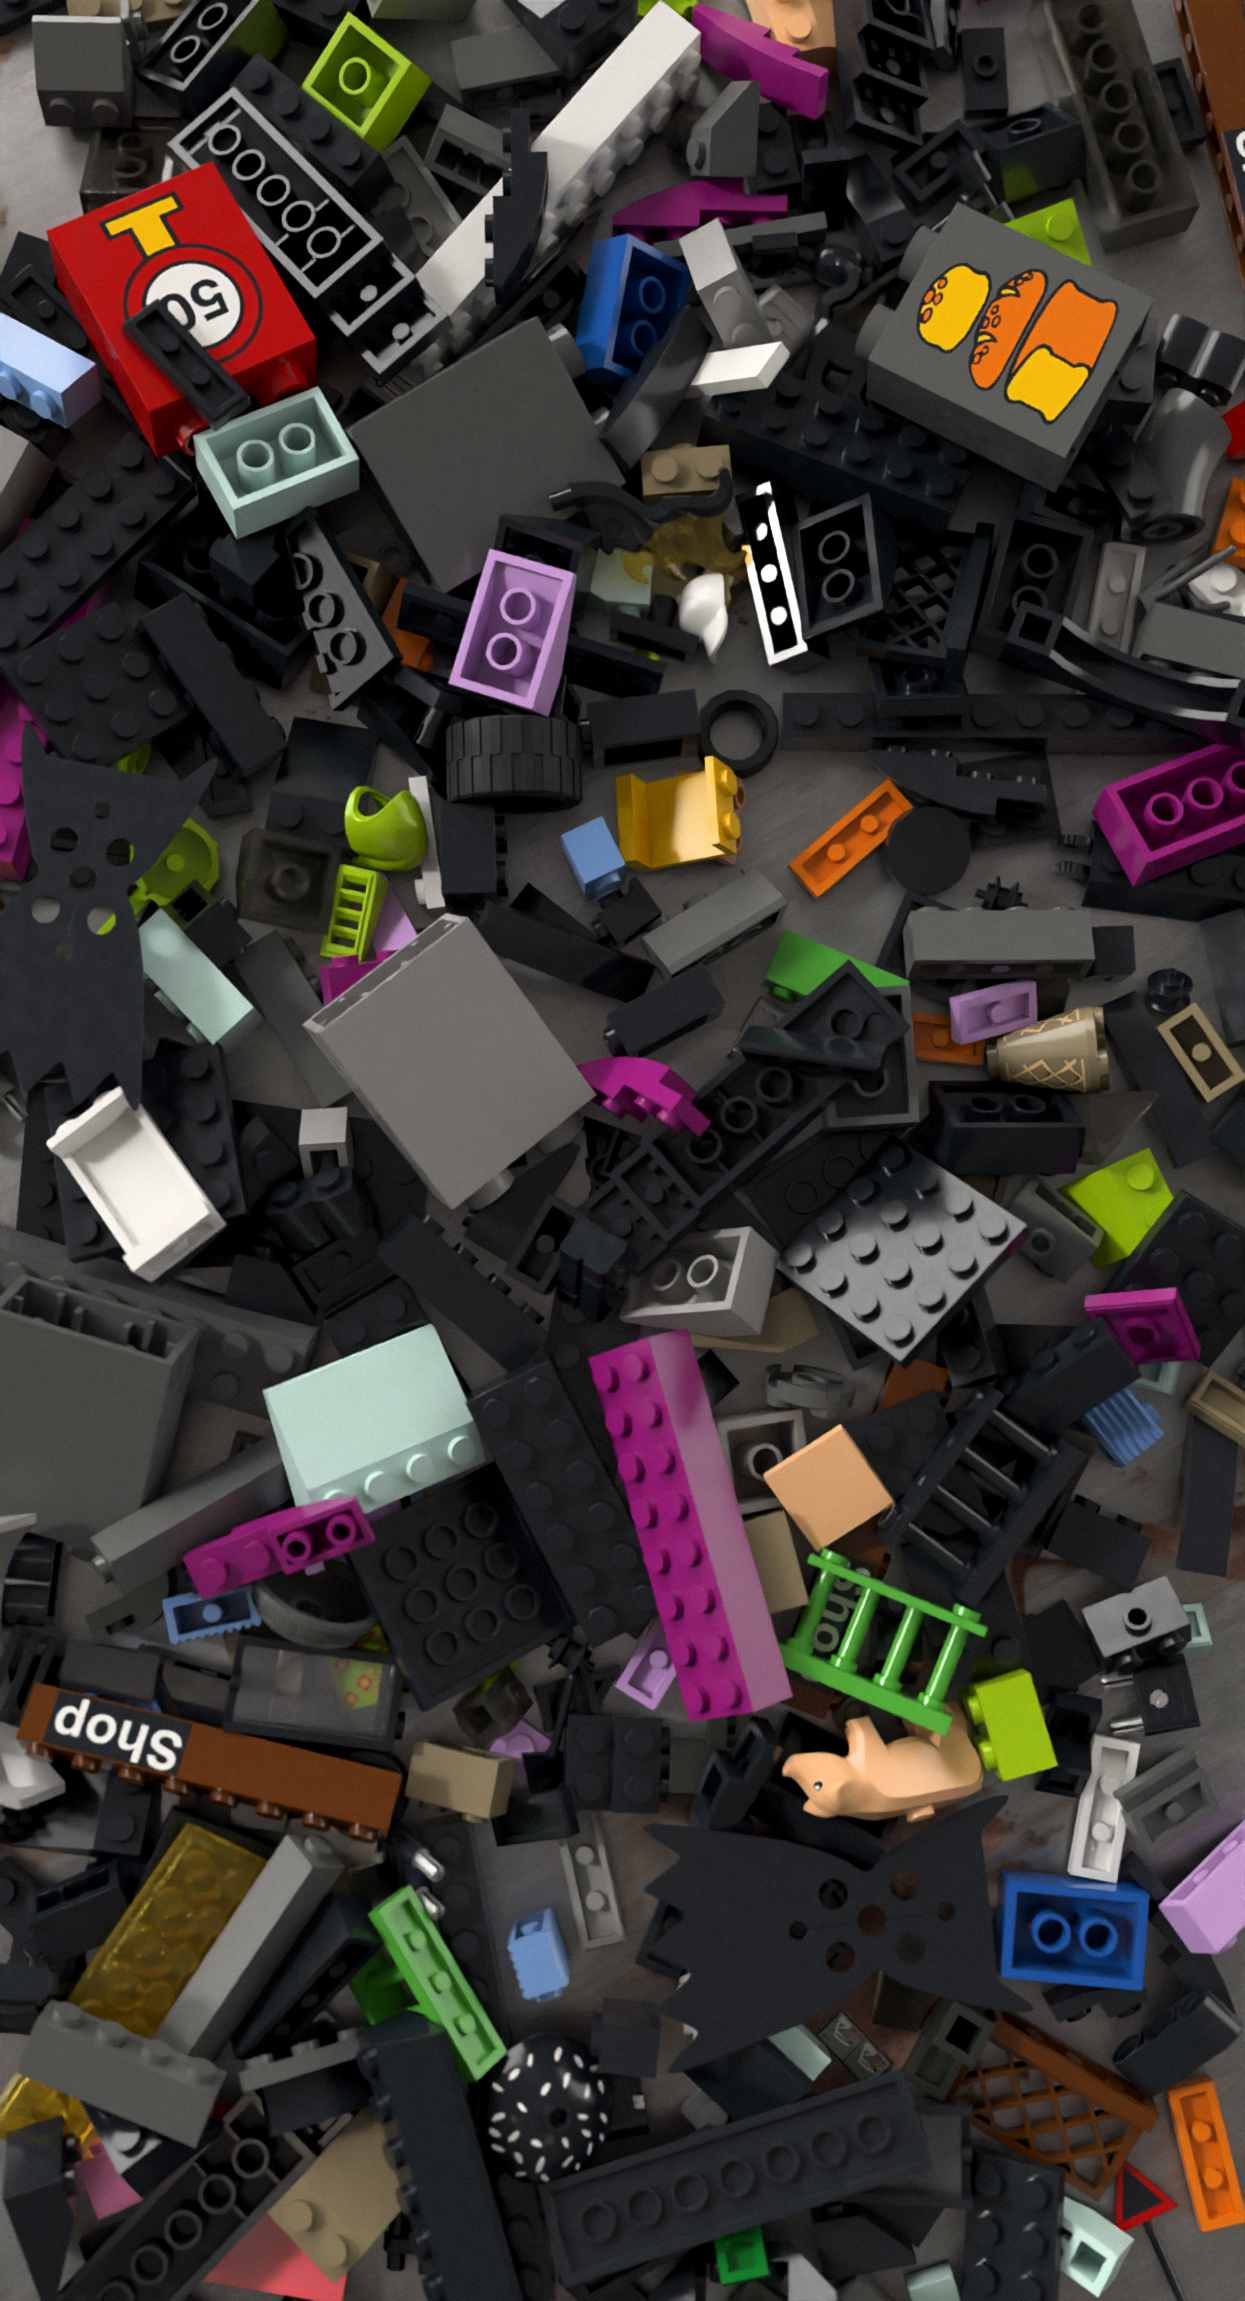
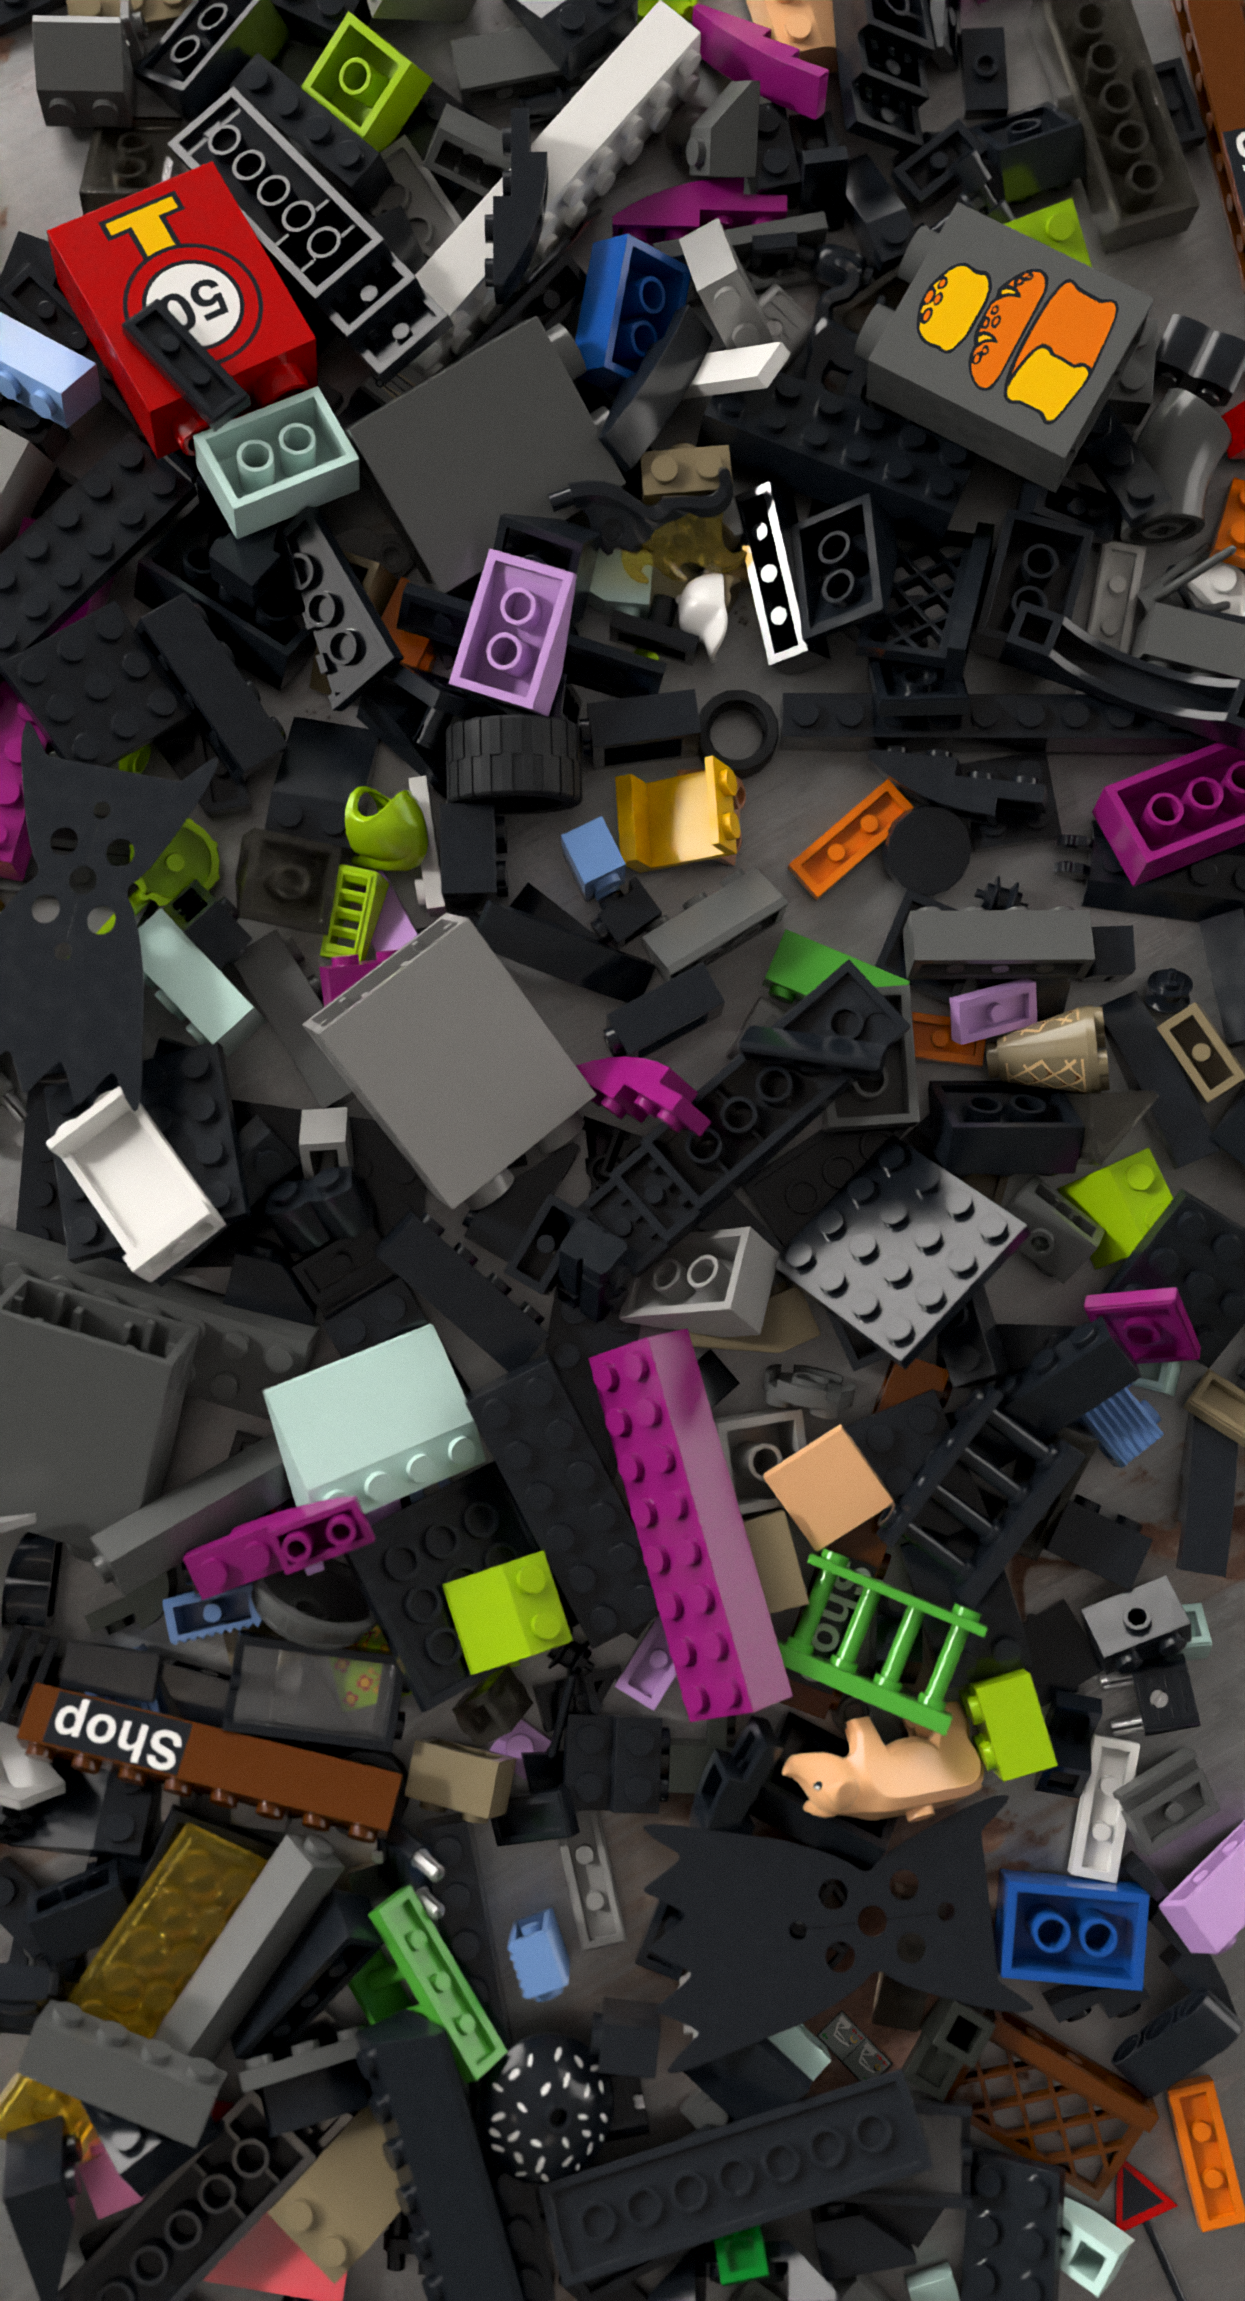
none -> lime slope [442,1550,573,1675]

